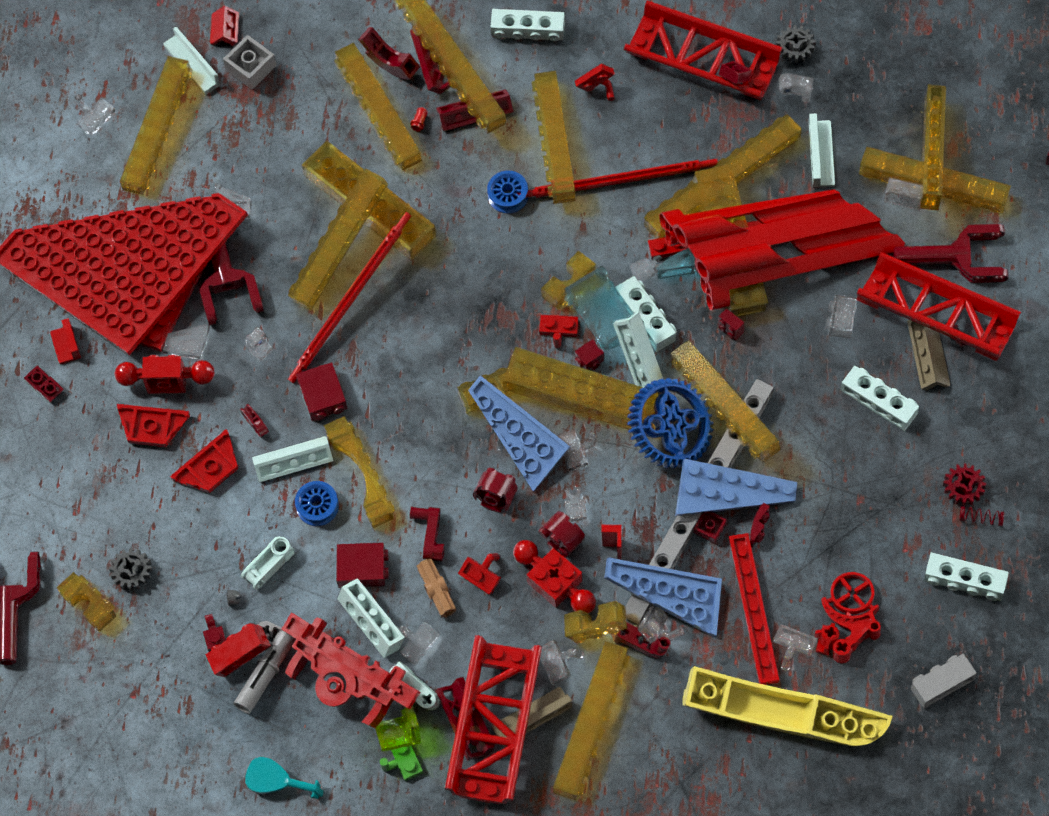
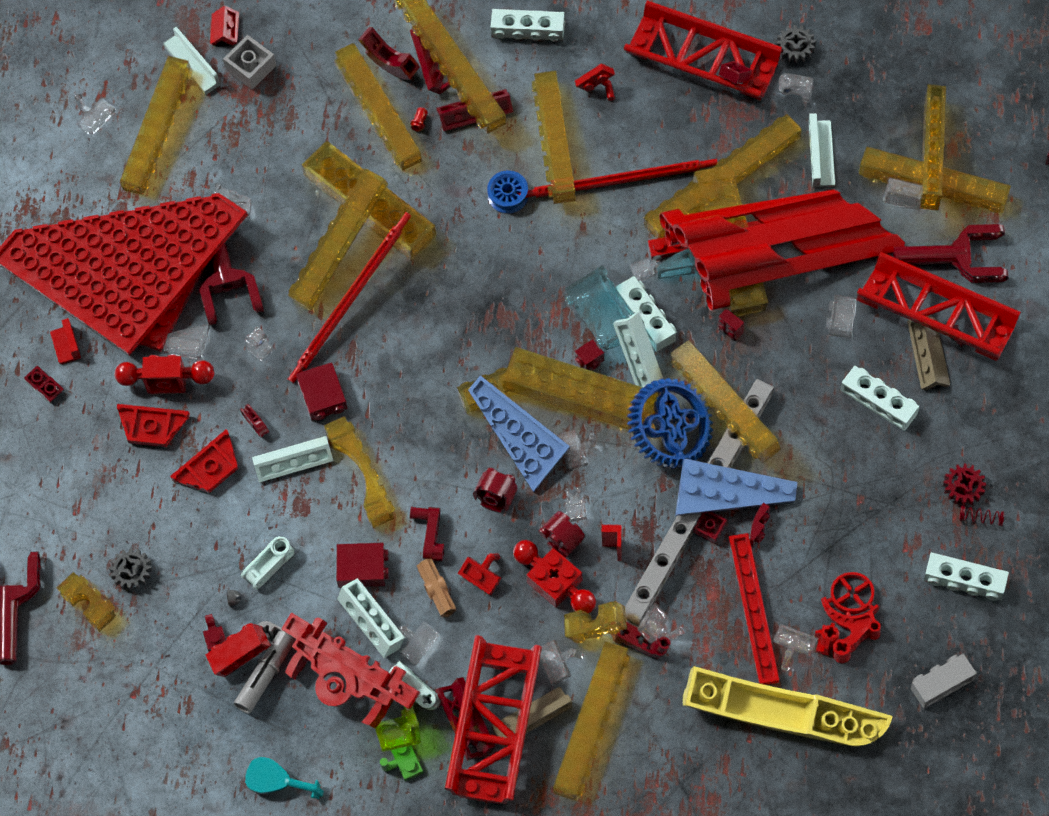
blue wheel [295,481,339,526] -> none
red plate [539,315,579,348] -> none
clear yellow arch [541,251,596,310] -> none
medium blue wing [604,558,722,637] -> none

